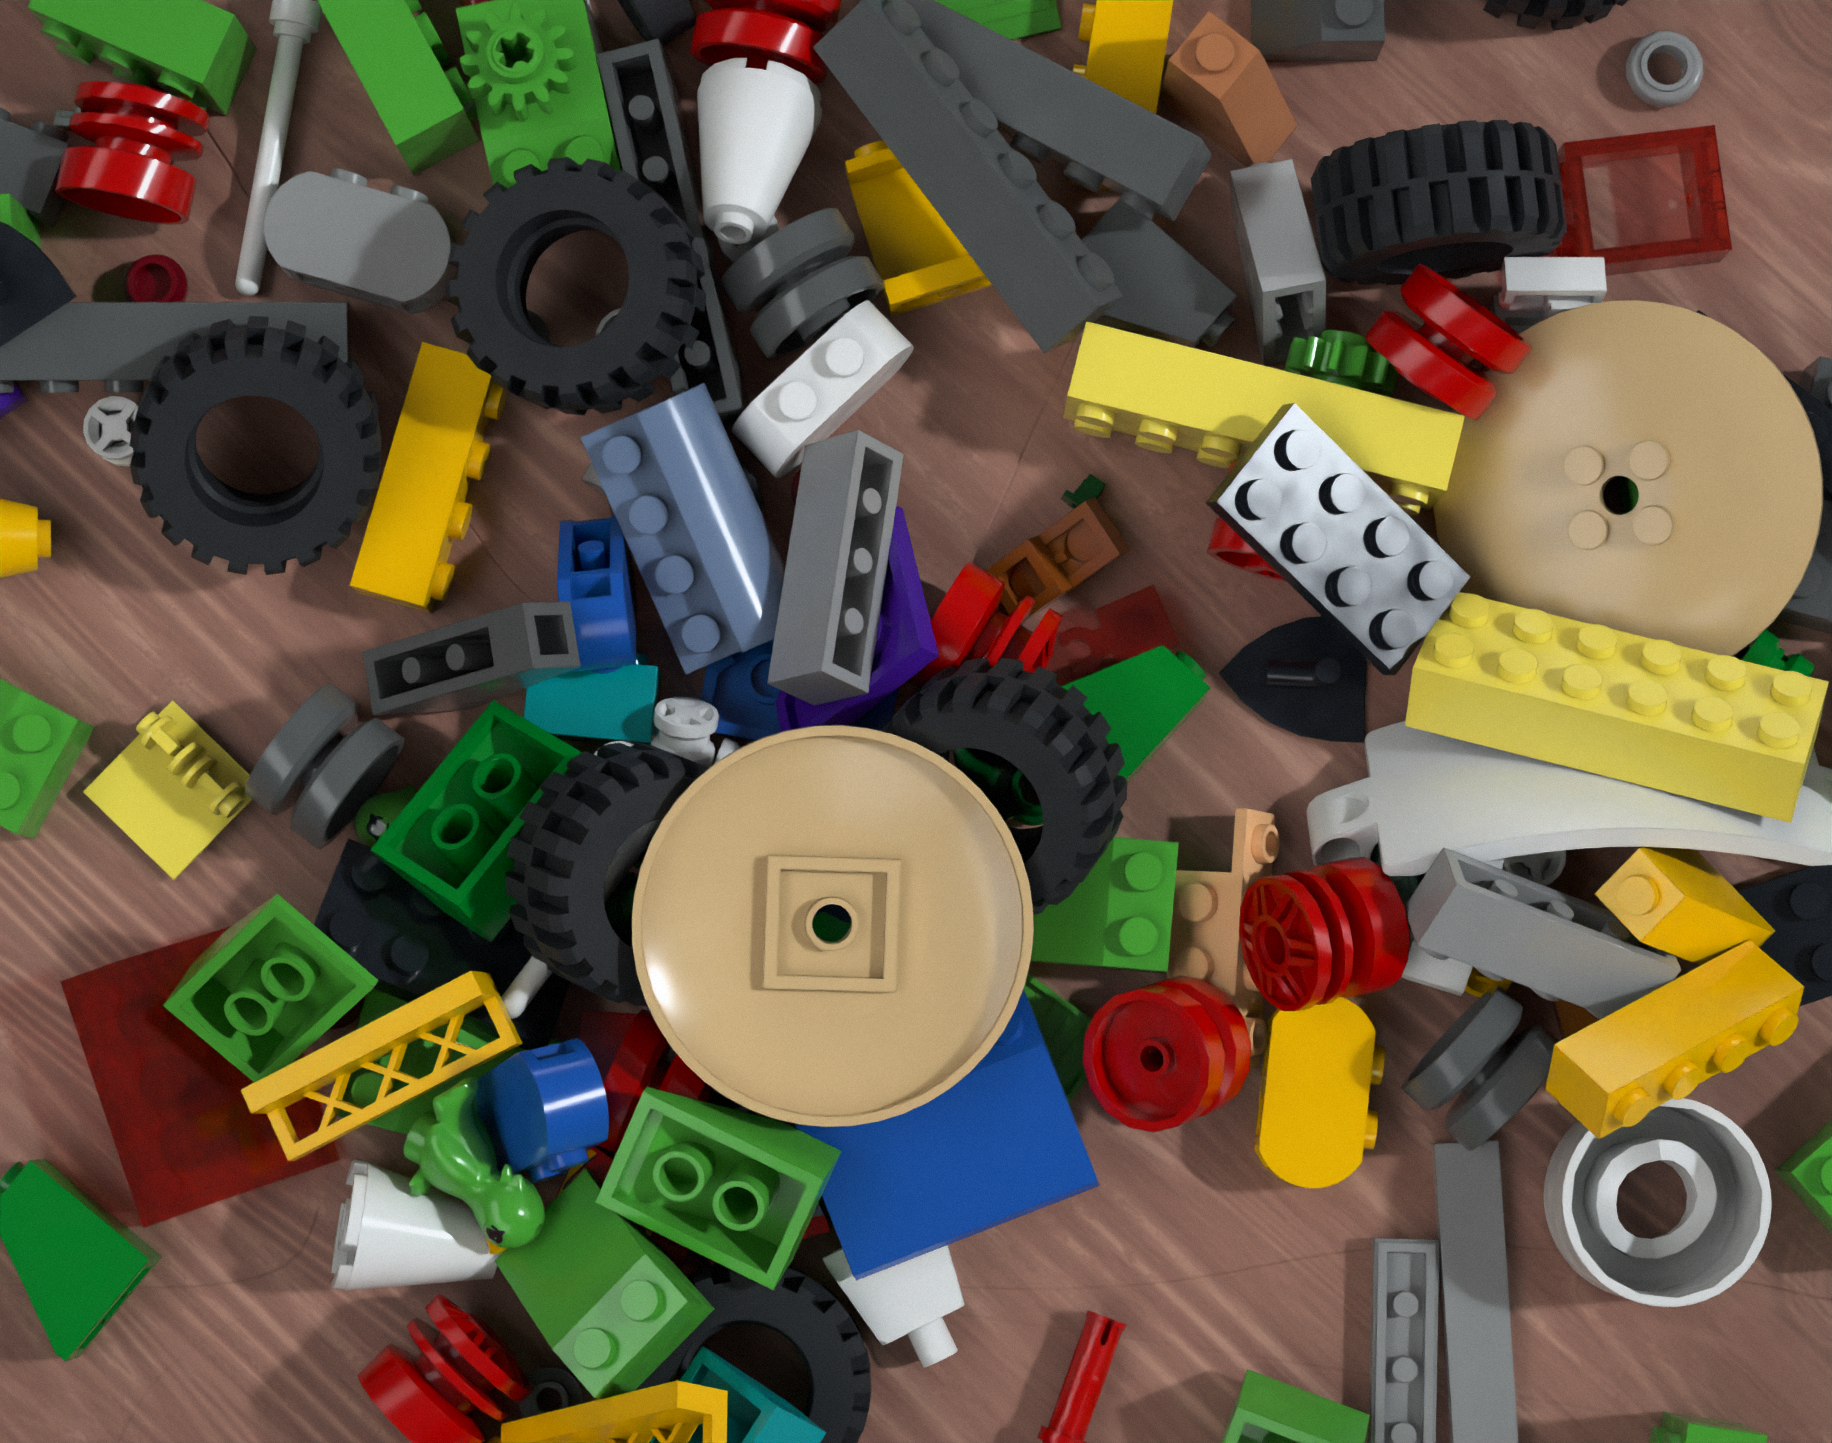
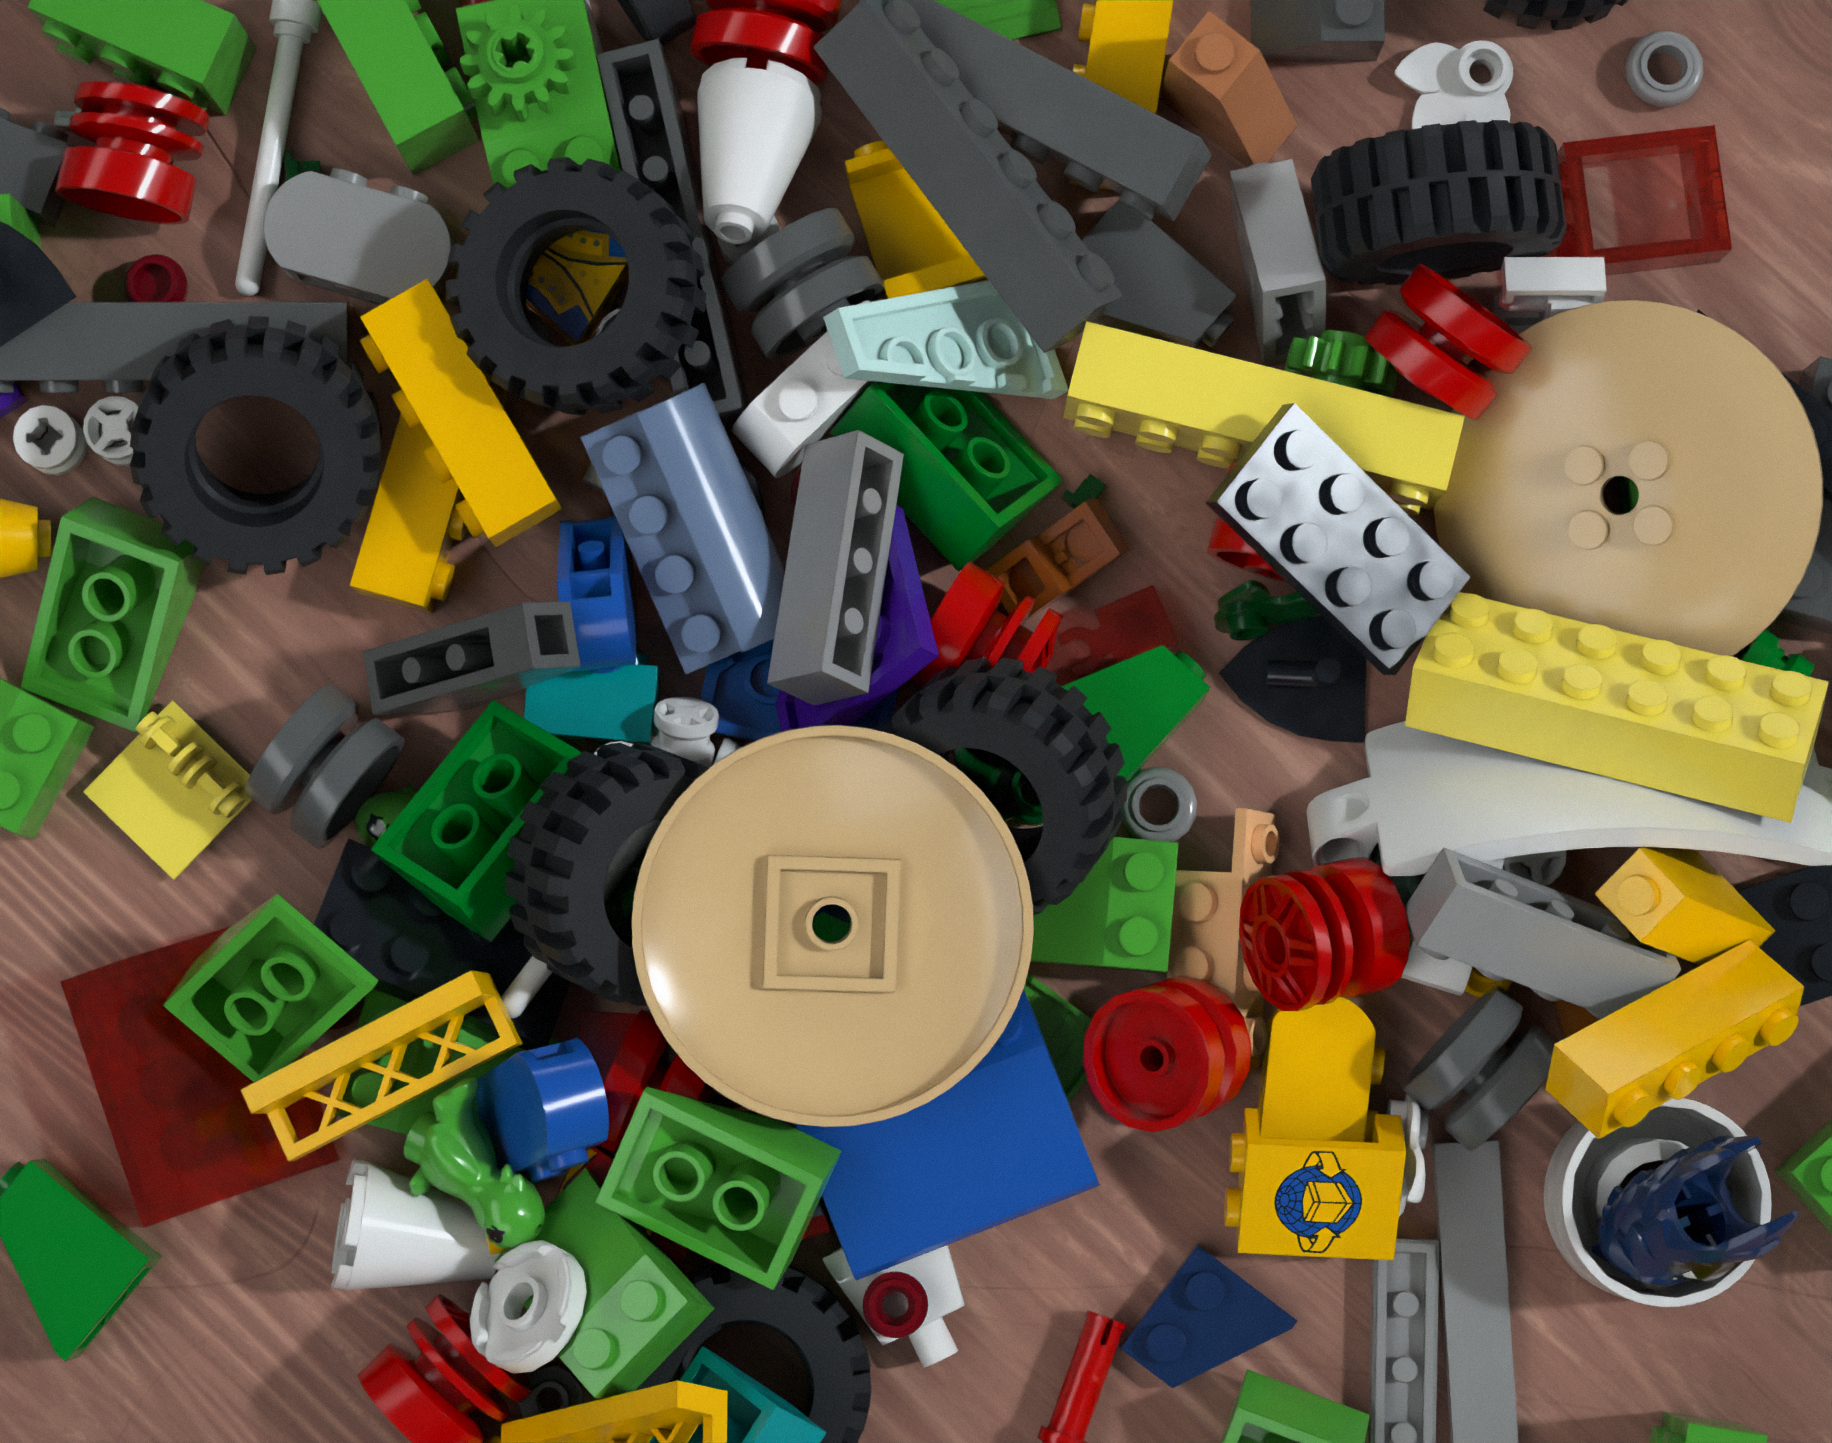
none -> white wheel [13,405,87,476]
none -> bright green slope [20,497,203,733]
none -> dark green piece [284,152,321,181]
none -> yellow brick [359,278,562,547]
none -> white tile [470,1240,587,1374]
none -> torso [526,230,629,346]
none -> light aqua wing [823,280,1069,399]
none -> green slope [830,382,1064,572]
none -> dark red plate [863,1271,928,1338]
none -> dark blue wing [1119,1244,1297,1388]
none -> light grey piece [1120,766,1197,842]
none -> dark green plate [1214,580,1319,641]
none -> yellow panel [1224,1108,1406,1260]
none -> white plate [1386,1095,1429,1216]
none -> white plate [1394,41,1513,129]
none -> dark blue head [1592,1135,1799,1289]

